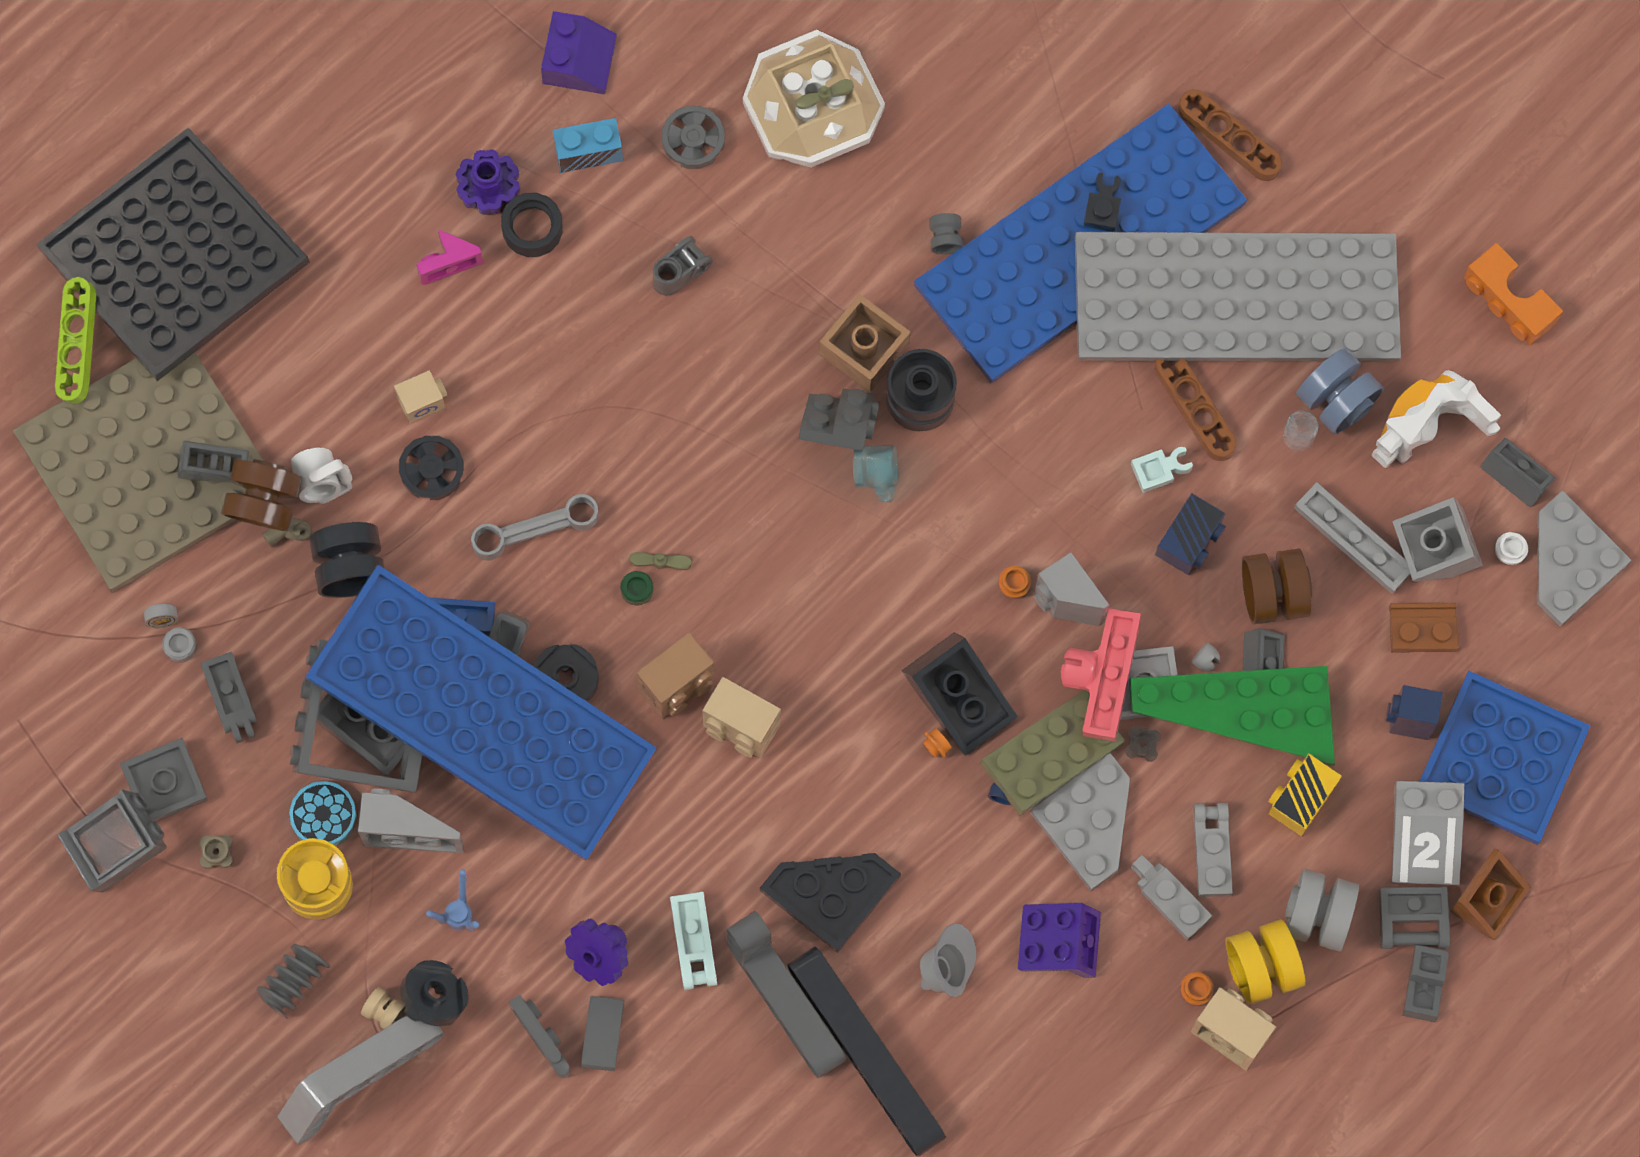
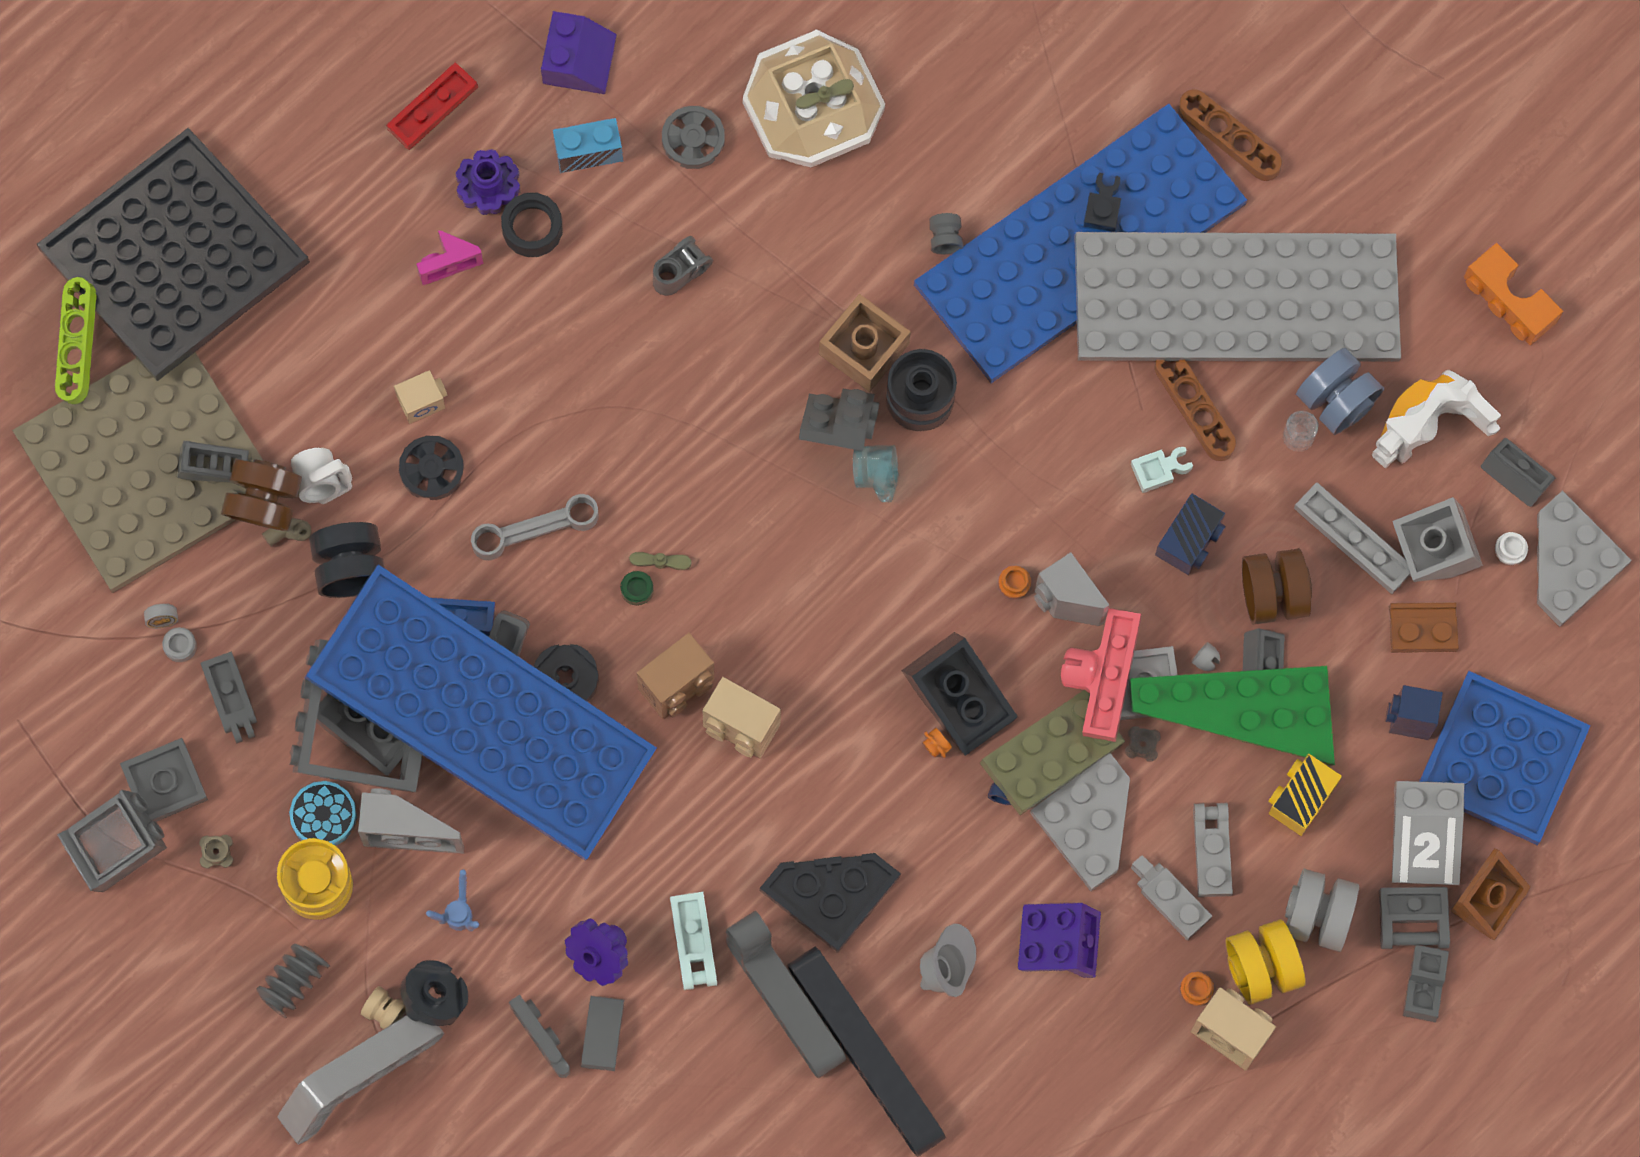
none -> red plate [386,62,478,151]

